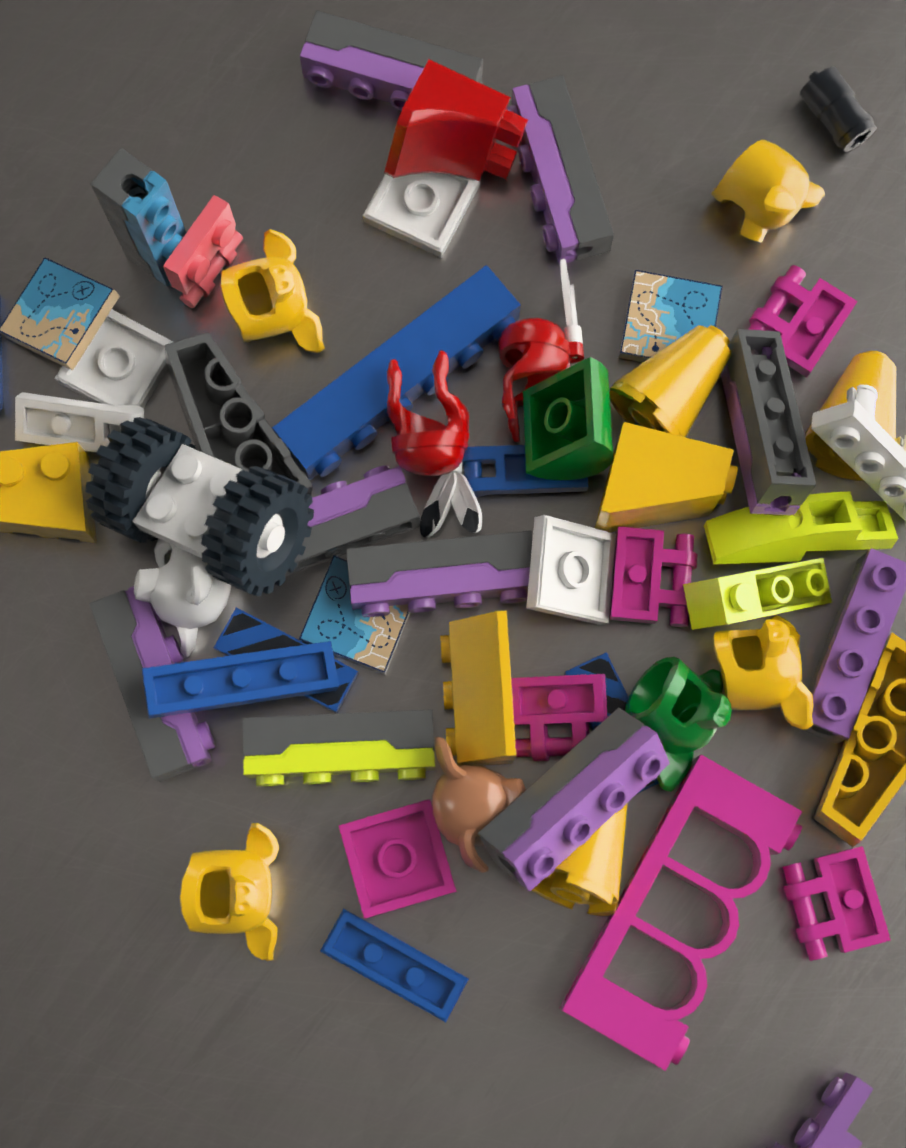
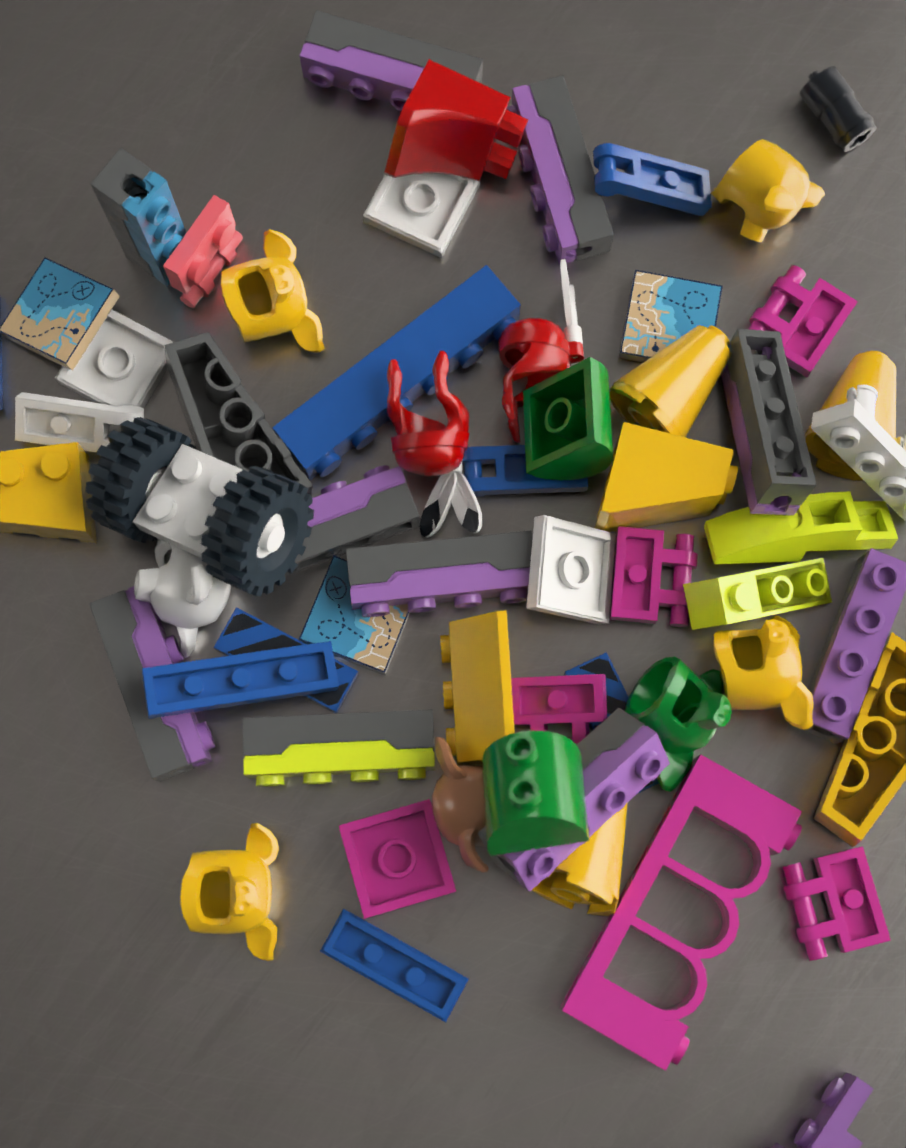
none -> green brick [482,730,589,856]
none -> blue plate [593,143,712,216]

